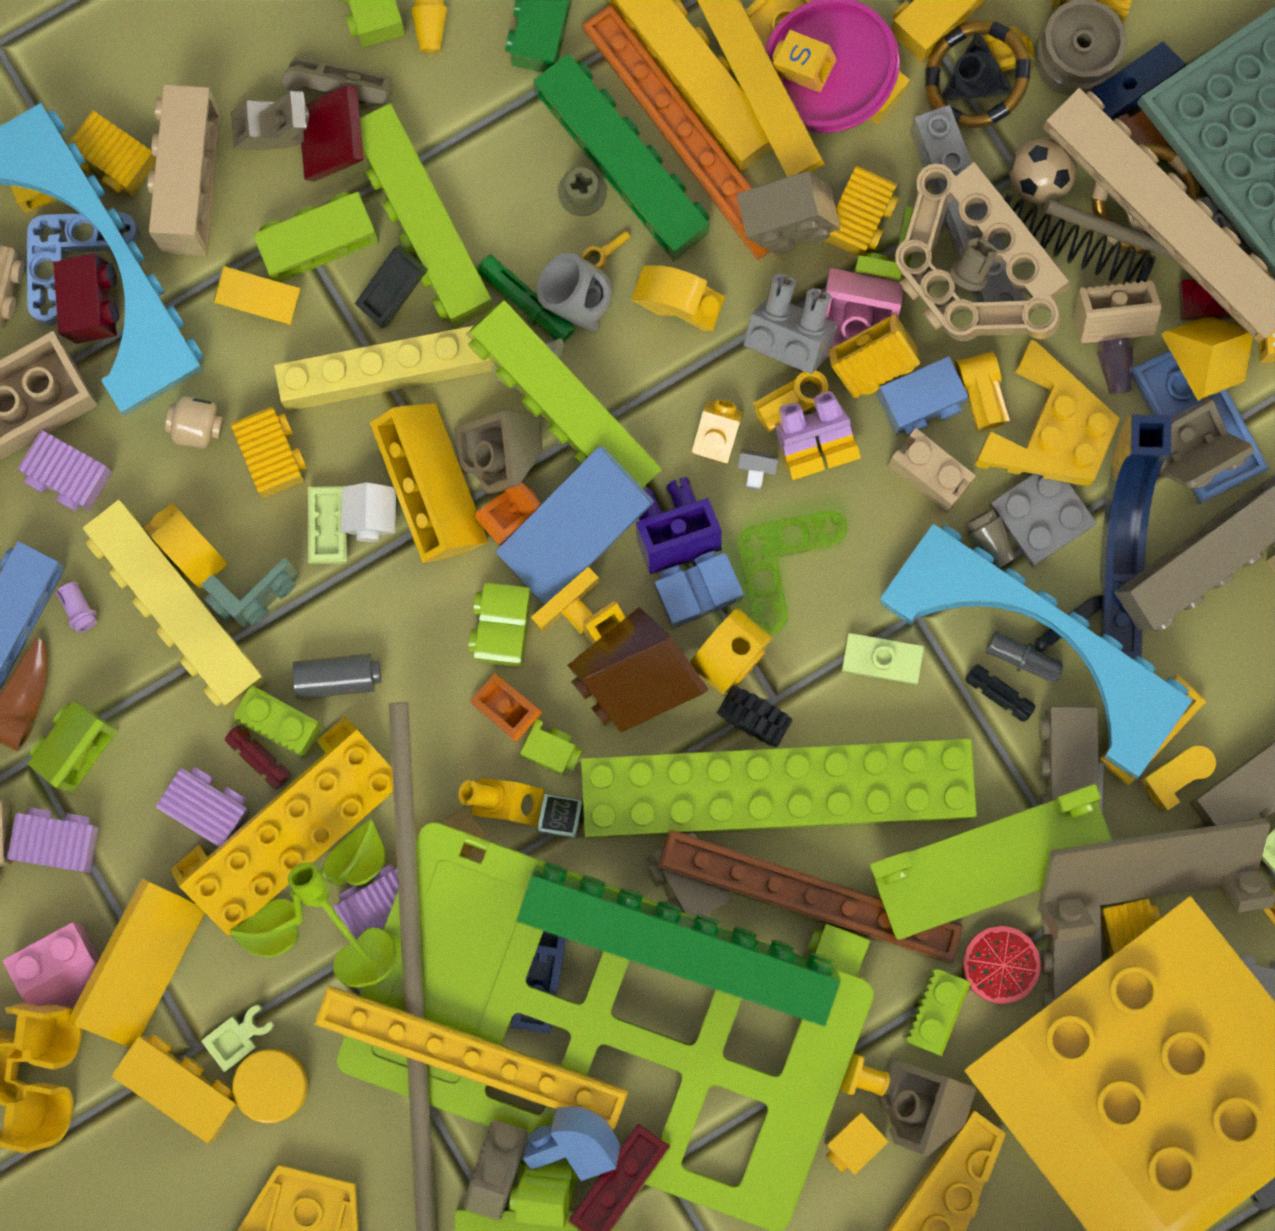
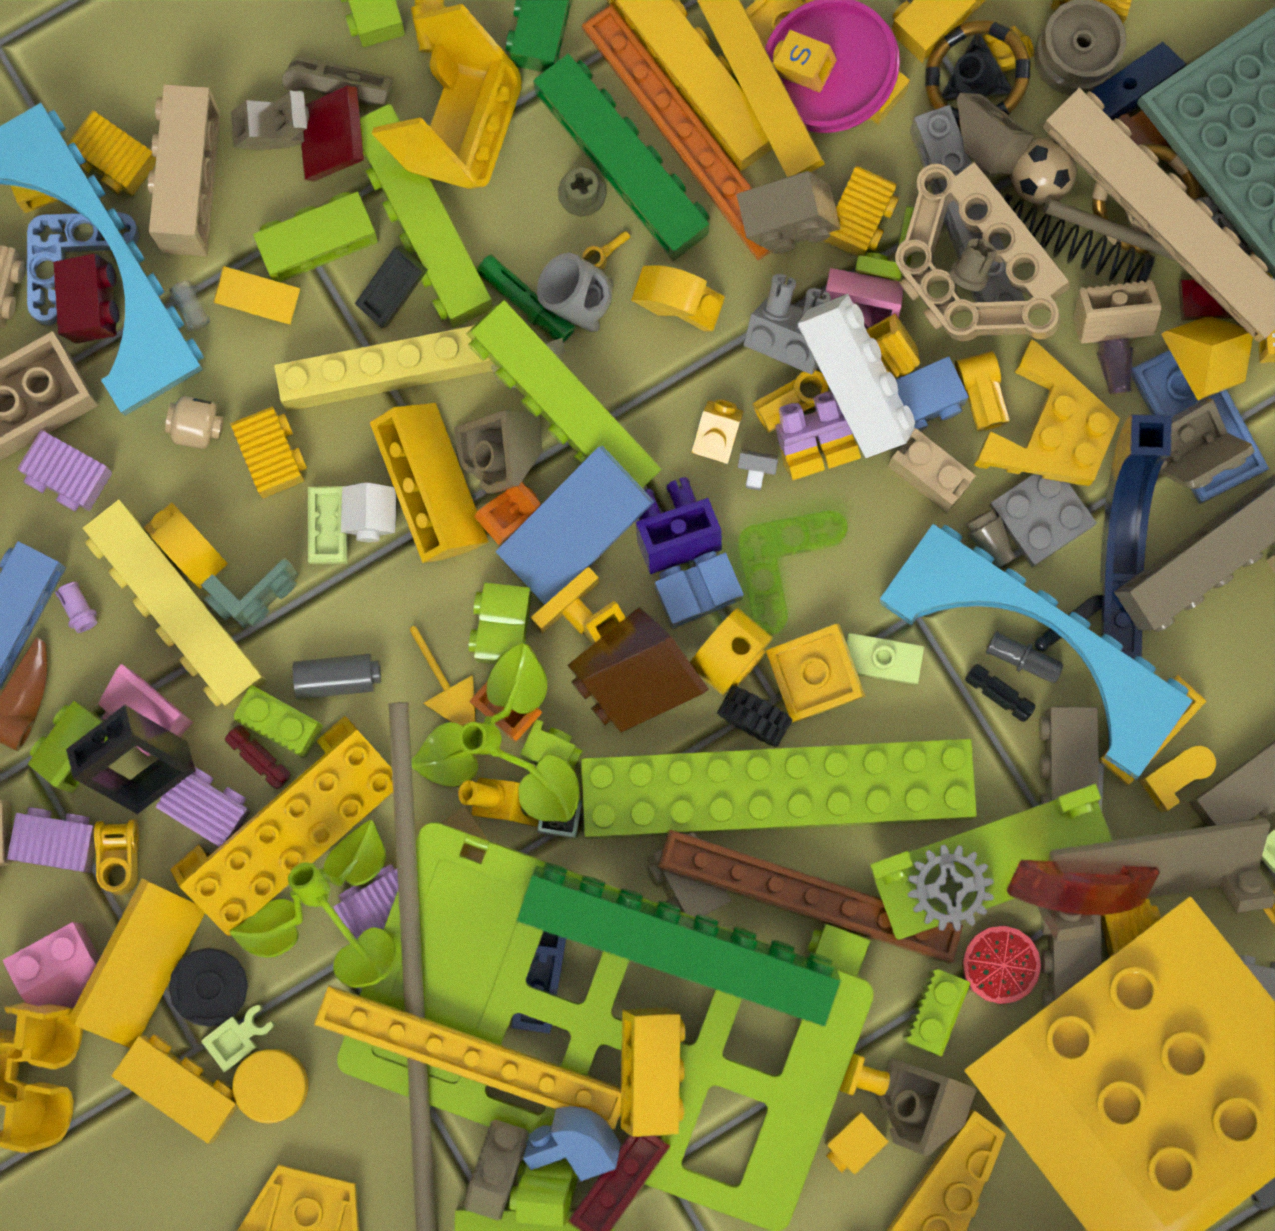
none -> black window [66,705,196,814]
none -> yellow piece [94,819,139,895]
none -> bright pink slope [98,664,193,757]
none -> clear pin [169,280,210,331]
none -> black tile [169,947,248,1027]
none -> yellow windscreen [371,4,522,189]
none -> yellow piece [410,626,475,726]
none -> lime plant [411,643,579,822]
none -> yellow brick [621,1007,685,1137]
none -> yellow plate [766,623,866,723]
none -> white brick [798,294,915,458]
none -> light grey gear [907,845,994,931]
none -> dark tan slope [957,93,1034,176]
none -> clear red slope [1006,859,1160,915]

